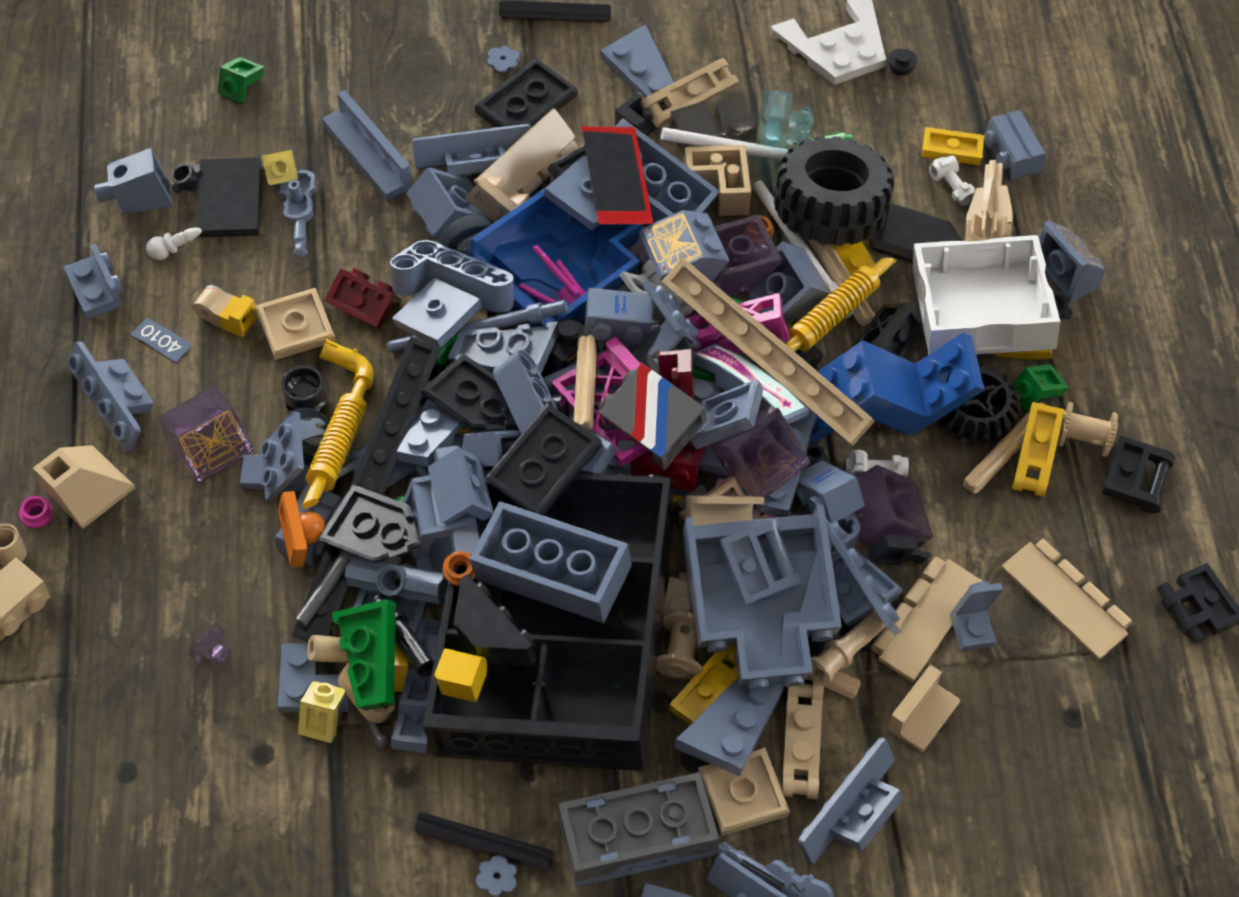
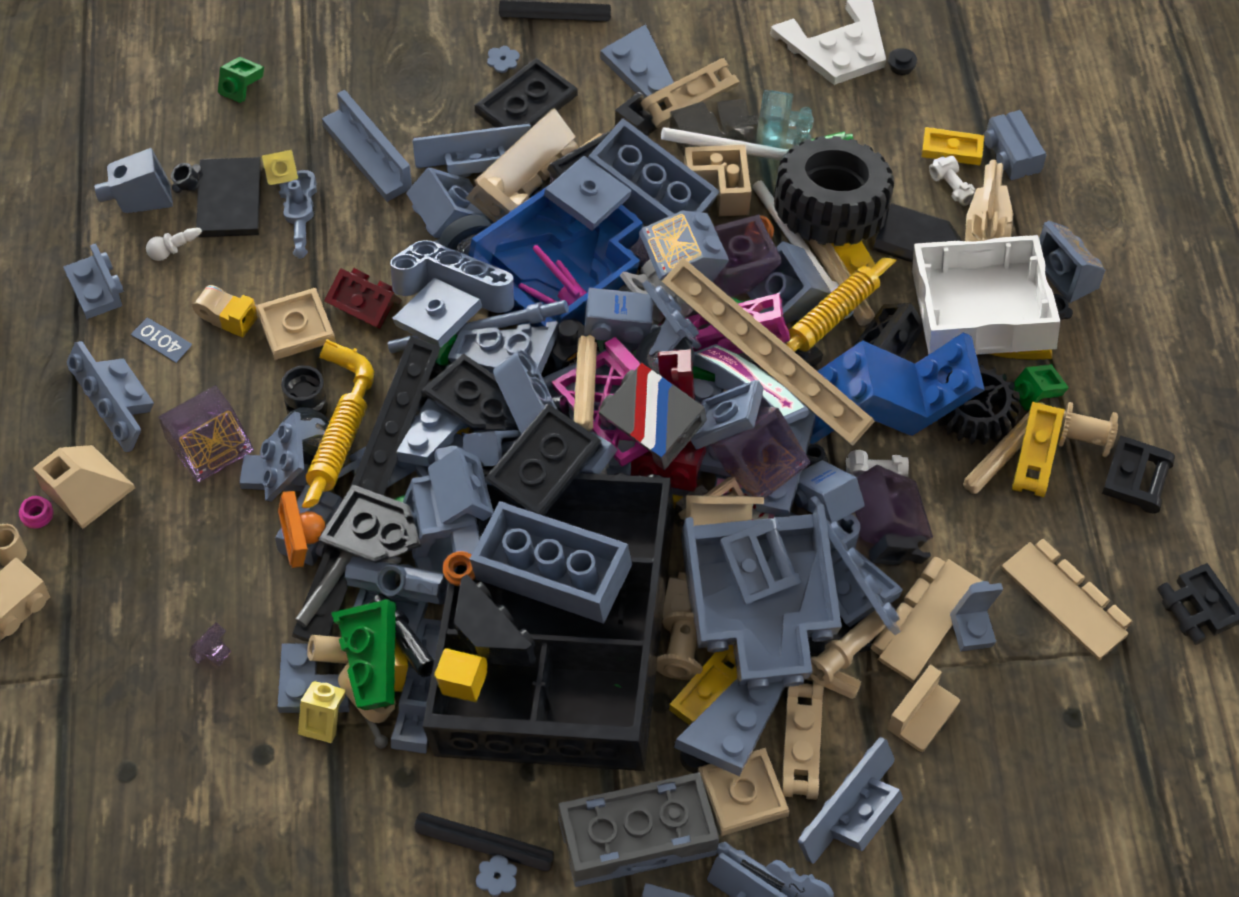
black sticker [581,126,653,224] -> none

